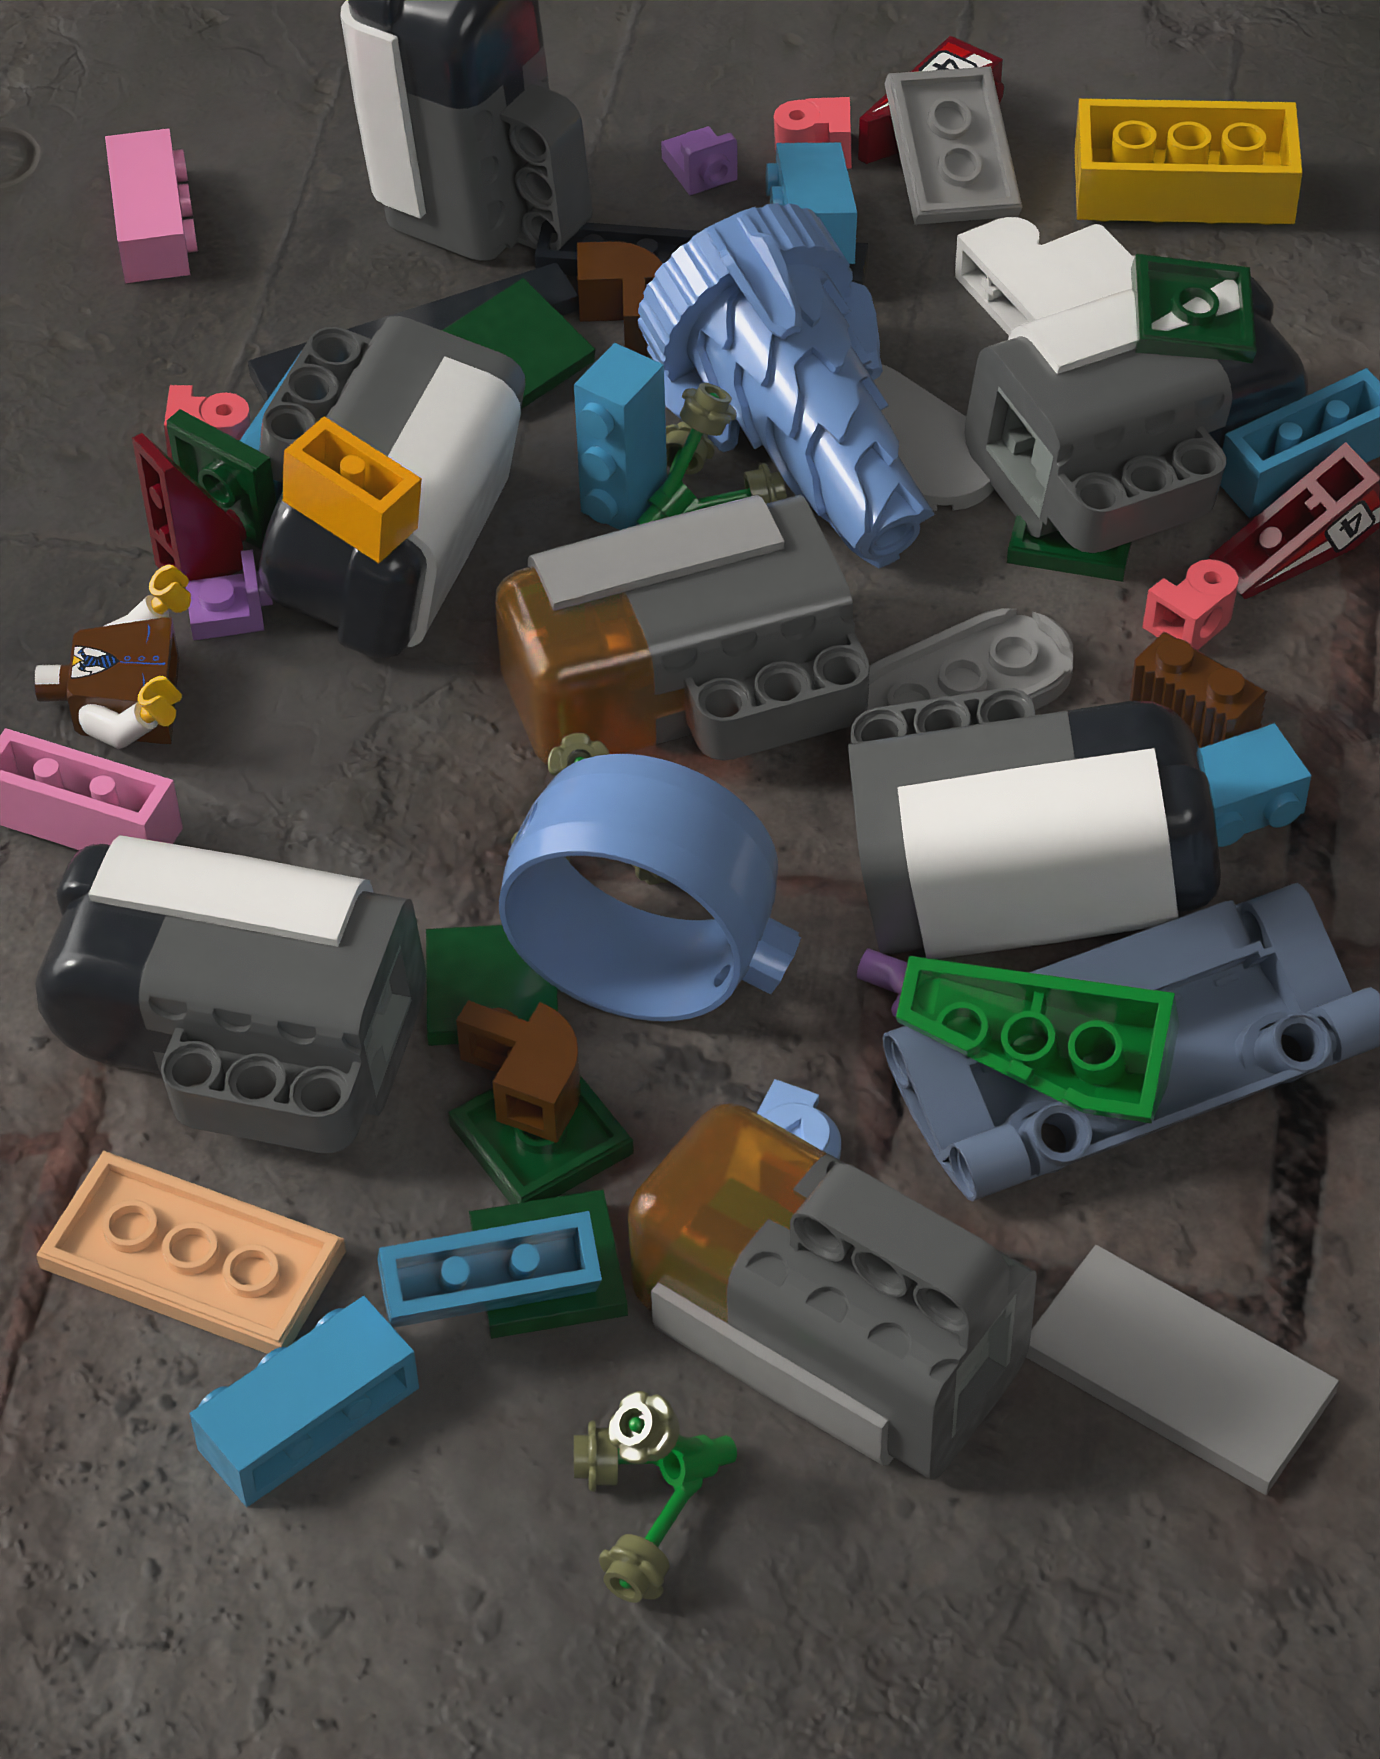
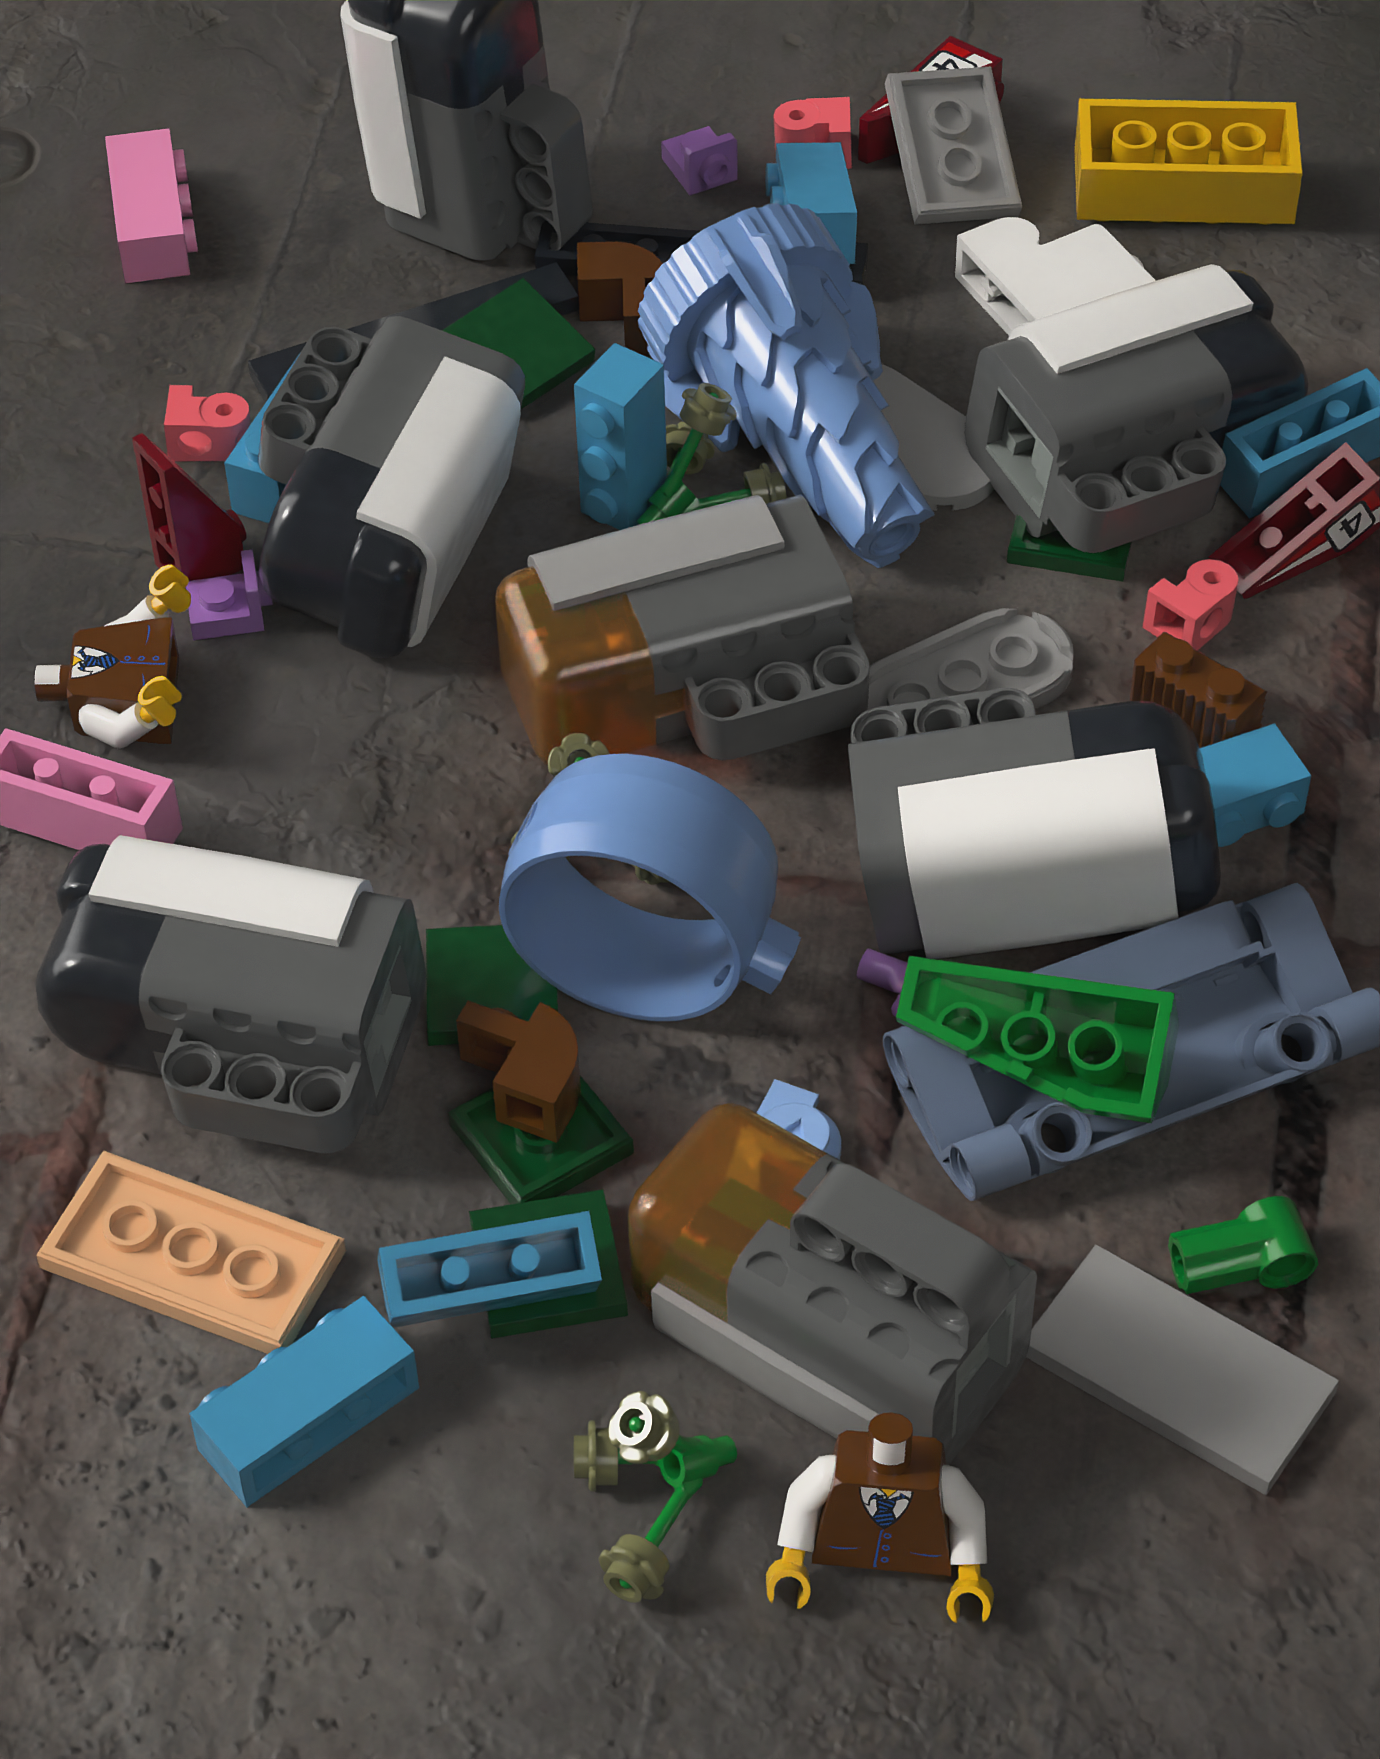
dark green tile [166,409,277,550] -> none
light orange brick [282,416,422,563] -> none
dark green tile [1131,254,1257,363] -> none
none -> torso [766,1412,994,1623]
none -> green piece [1168,1196,1318,1294]

